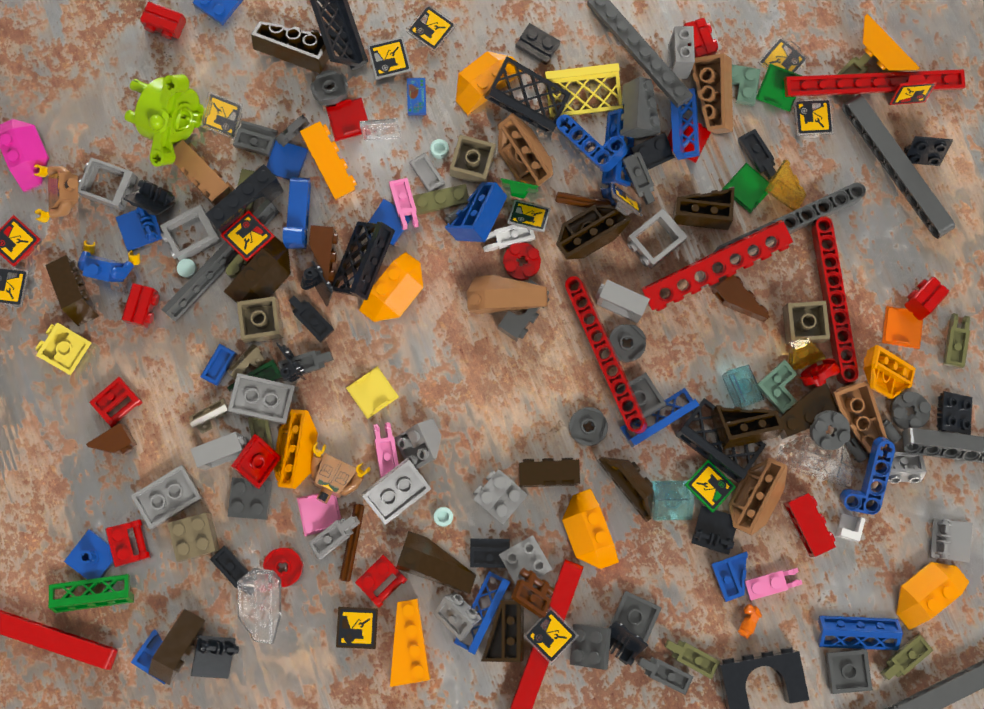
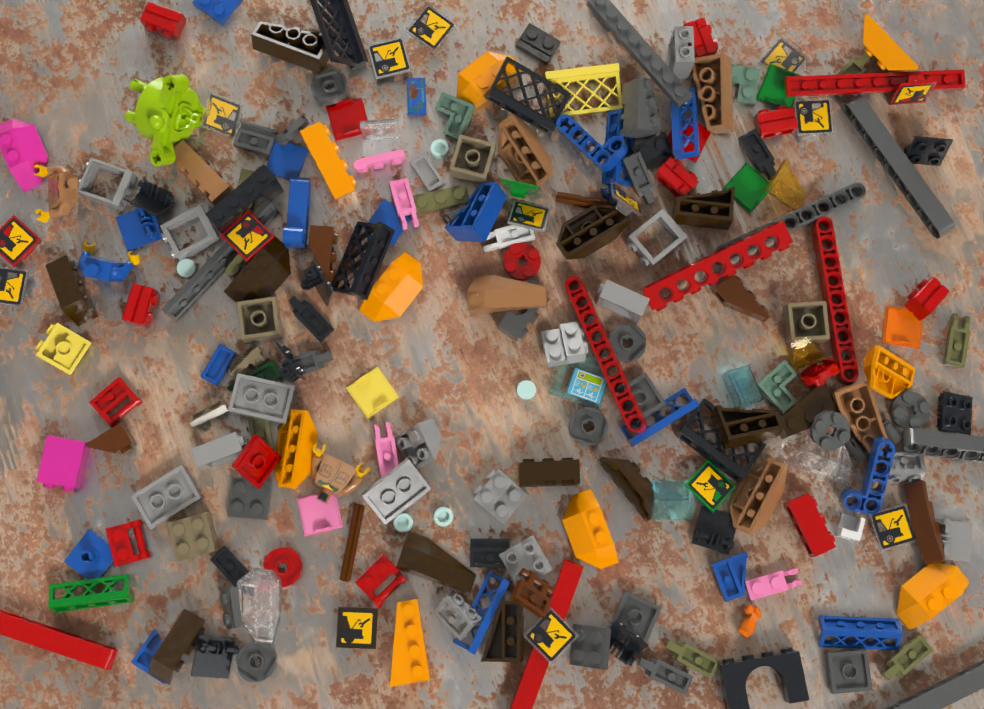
light grey hinge [309,516,360,559] -> none
none -> dark pink brick [36,435,90,492]
none -> dark grey plate [220,587,243,629]
none -> dark grey plate [236,641,277,682]
none -> bright pink hinge [353,149,406,173]
none -> light aqua tile [393,513,413,533]
none -> sand green plate [435,92,476,139]
none -> light aqua tile [517,380,536,400]
none -> light grey plate [541,321,589,367]
none -> piece [548,357,611,410]
none -> red brick [654,157,699,197]
none -> red brick [753,105,798,139]
none -> piece [869,503,917,552]
none -> reddish brown slope [904,480,945,565]

